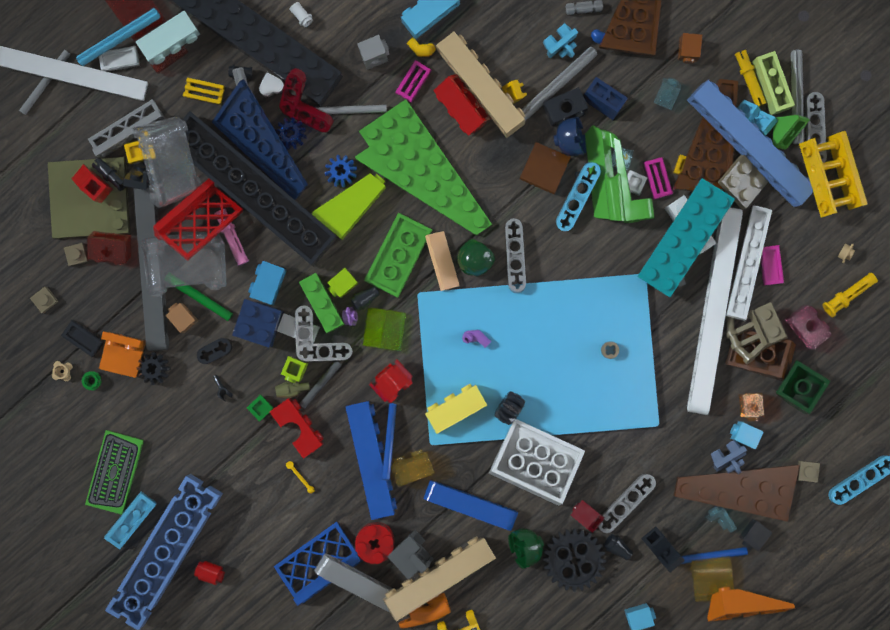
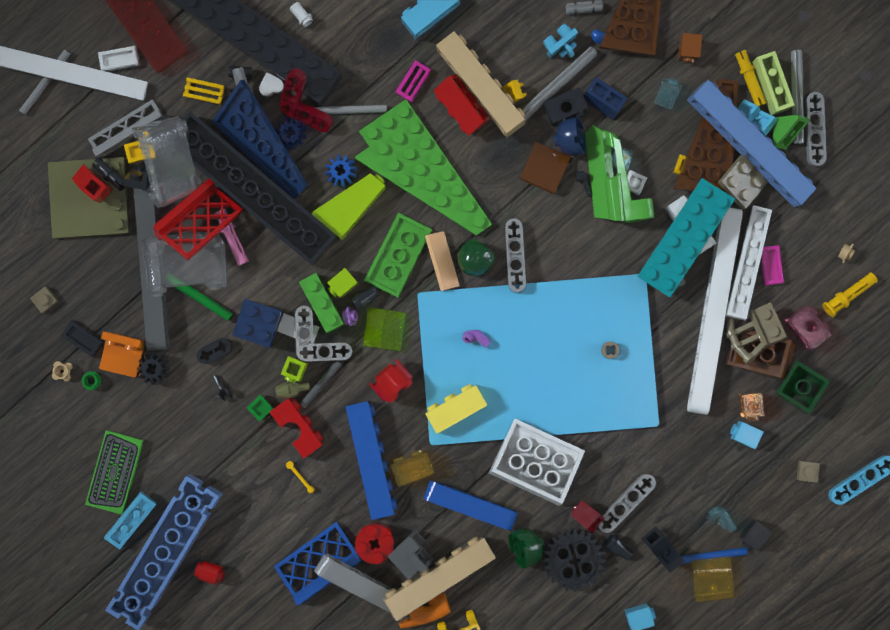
dark tan plate [64,243,89,266] -> none
medium azure axle [76,8,160,66] -> none
clear red brick [87,231,131,265] -> none
light aqua brick [136,11,200,65] -> none
medium nougat brick [165,303,198,333] -> none
dark azure brick [248,261,287,306] -> none
light grey brick [357,35,389,70] -> none
blue bar [382,403,397,481] -> none
yellow arm [407,37,435,57] -> none
black gear [495,391,525,425] -> none
medium azure beam [556,162,601,231] -> none
dark pink tile [643,157,673,199] -> none
reddish brown wing [673,464,800,522] -> none
orange wedge [707,587,795,622] -> none
sand blue hips [711,440,747,474] -> none
yellow fence [799,131,867,218] -> none

